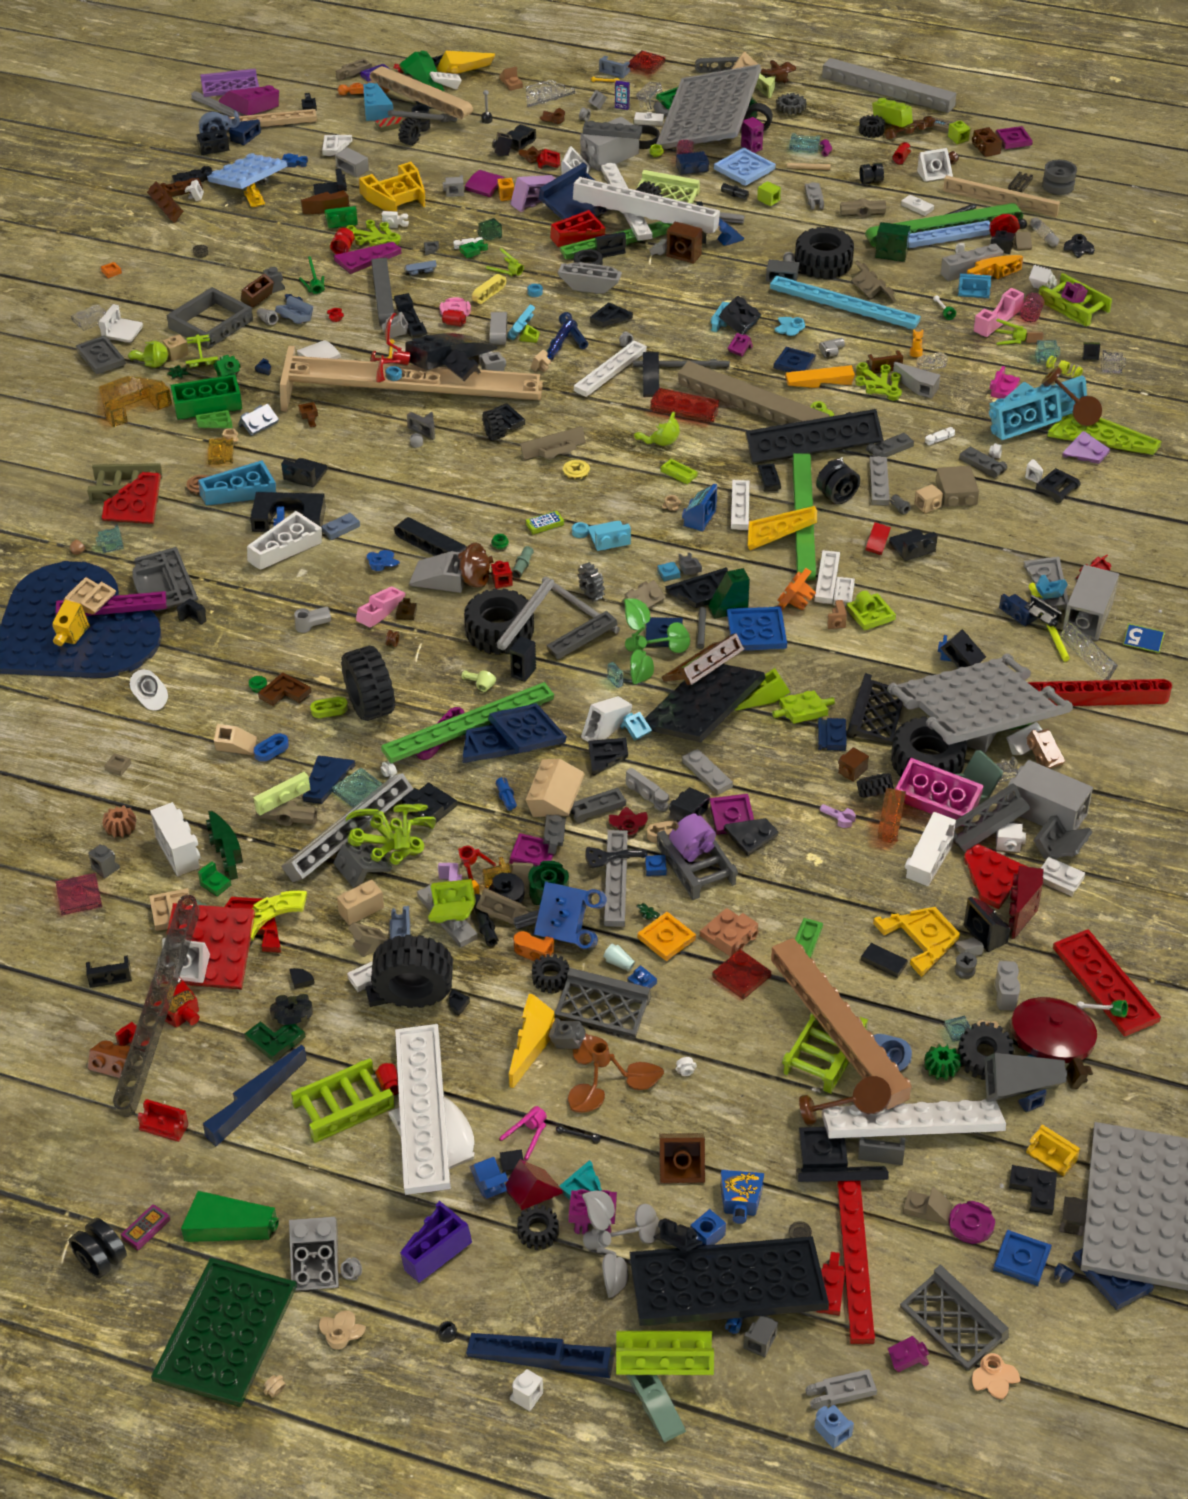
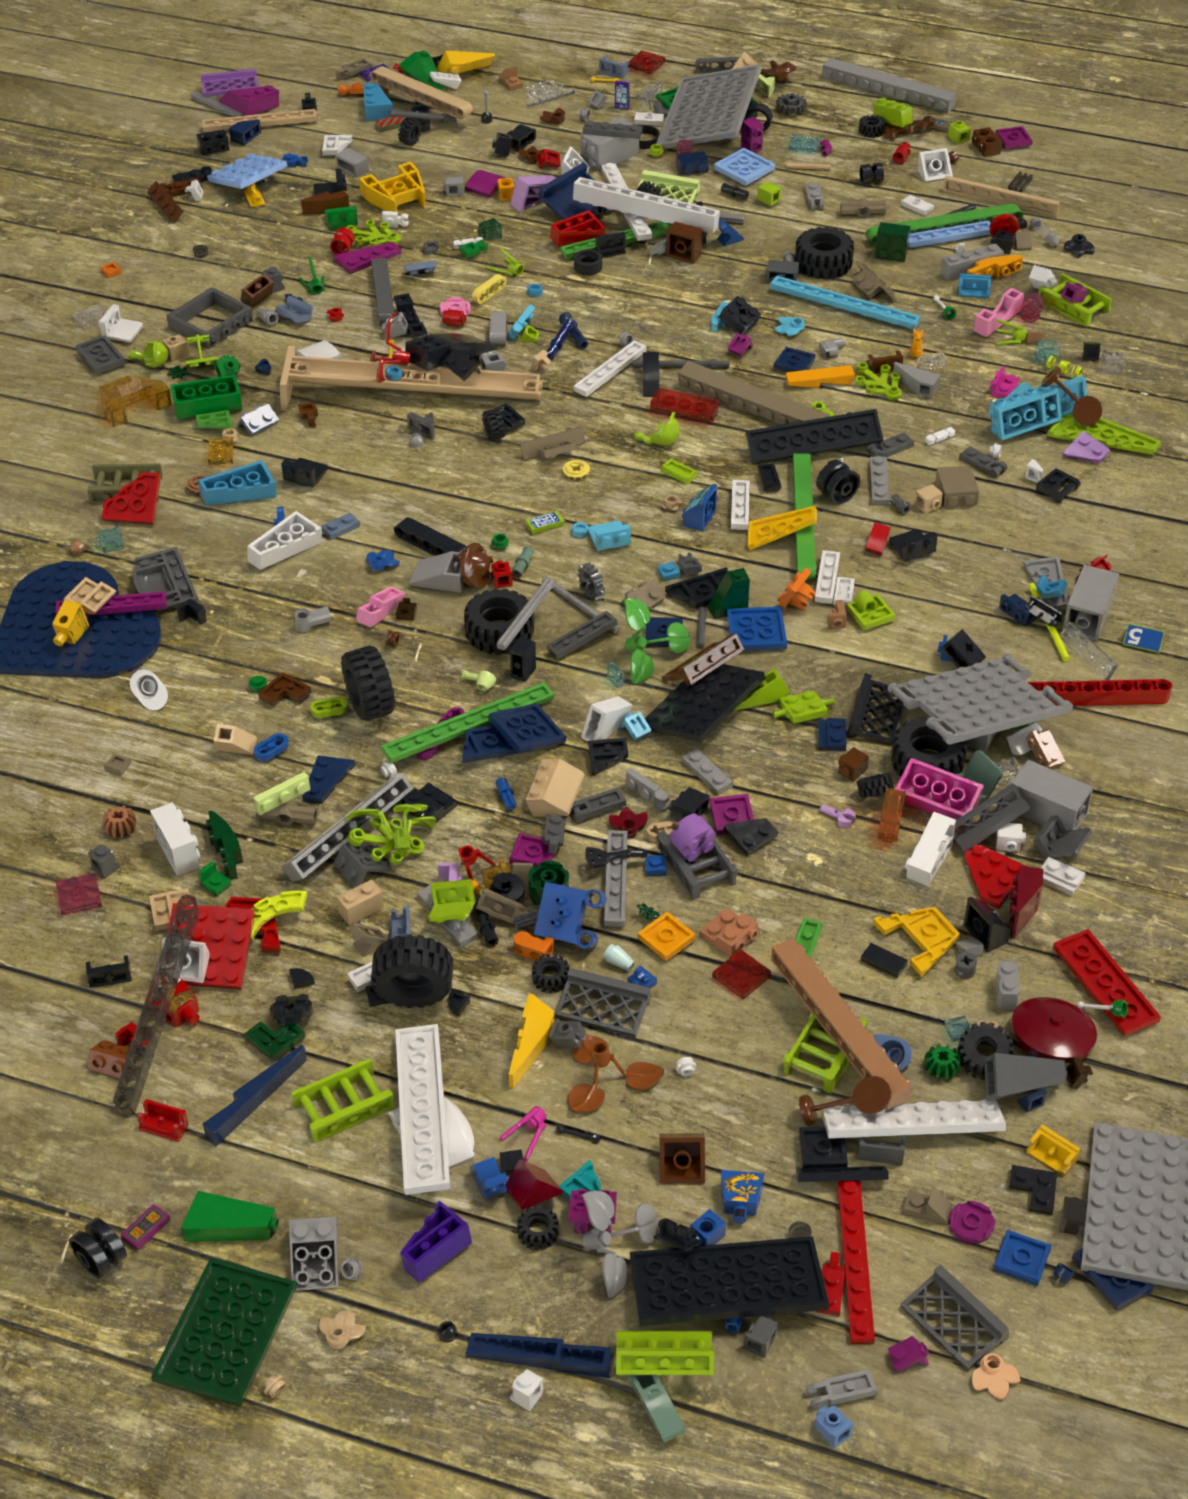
sand blue piece [198,111,240,134] -> none
black arch [250,492,326,532] -> none
clear light blue tile [332,768,382,808] -> none
red brick [375,1063,399,1096] -> none
light grey wedge [558,262,622,294] -> none
black wing [590,302,633,328] -> none
dark grey wheel [1042,159,1077,195] -> none

